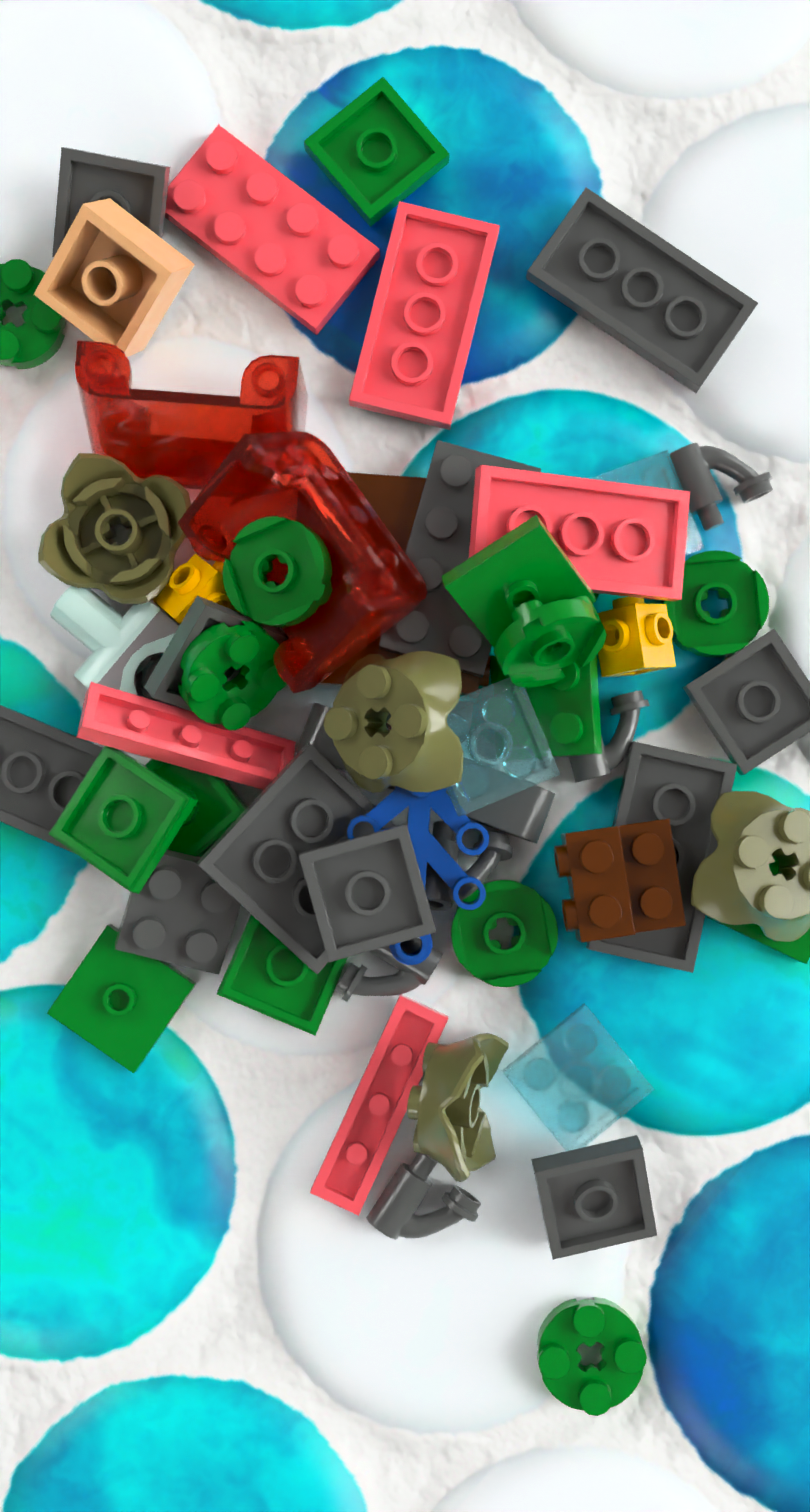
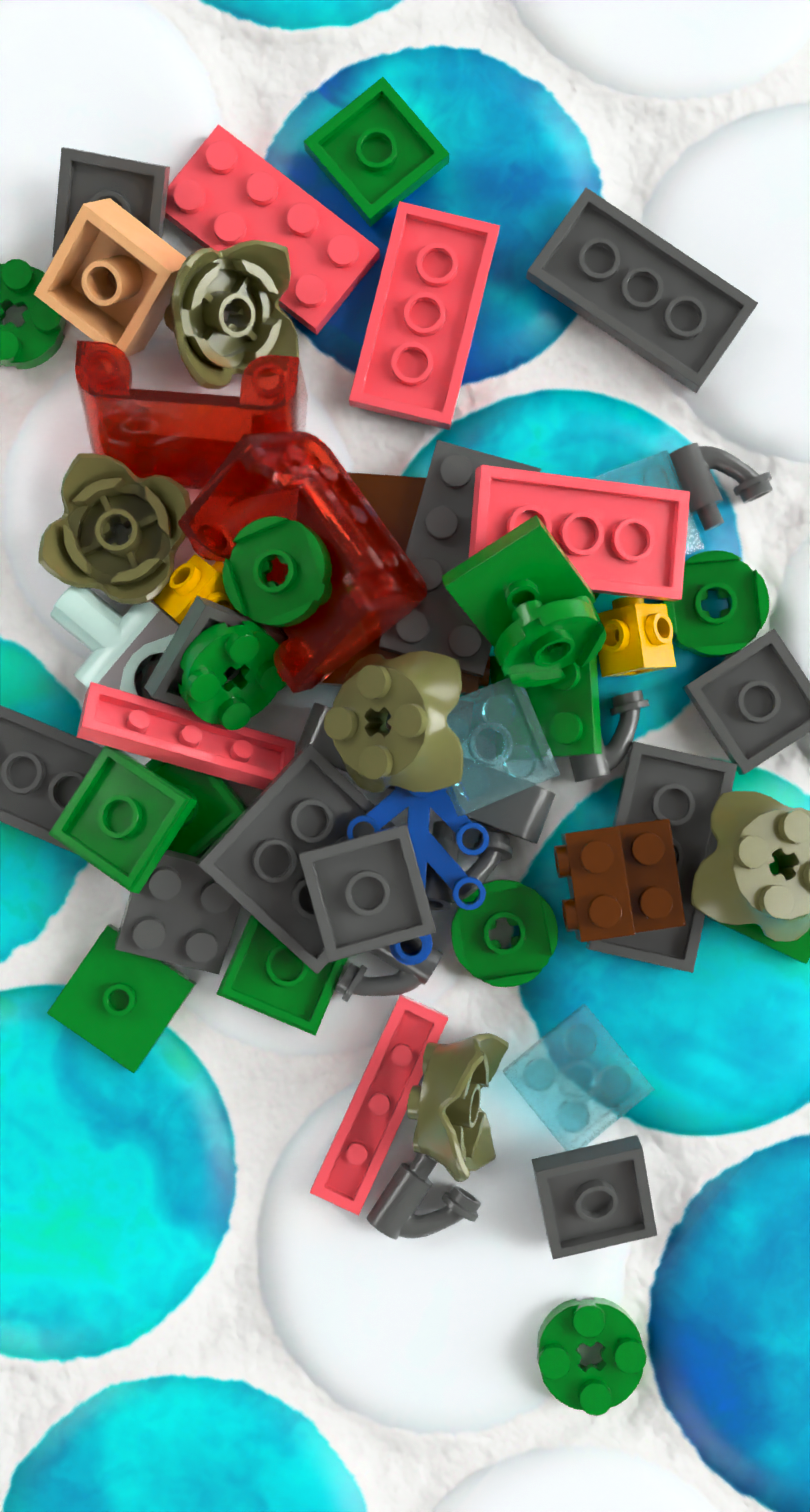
none -> olive brick [164,240,299,389]

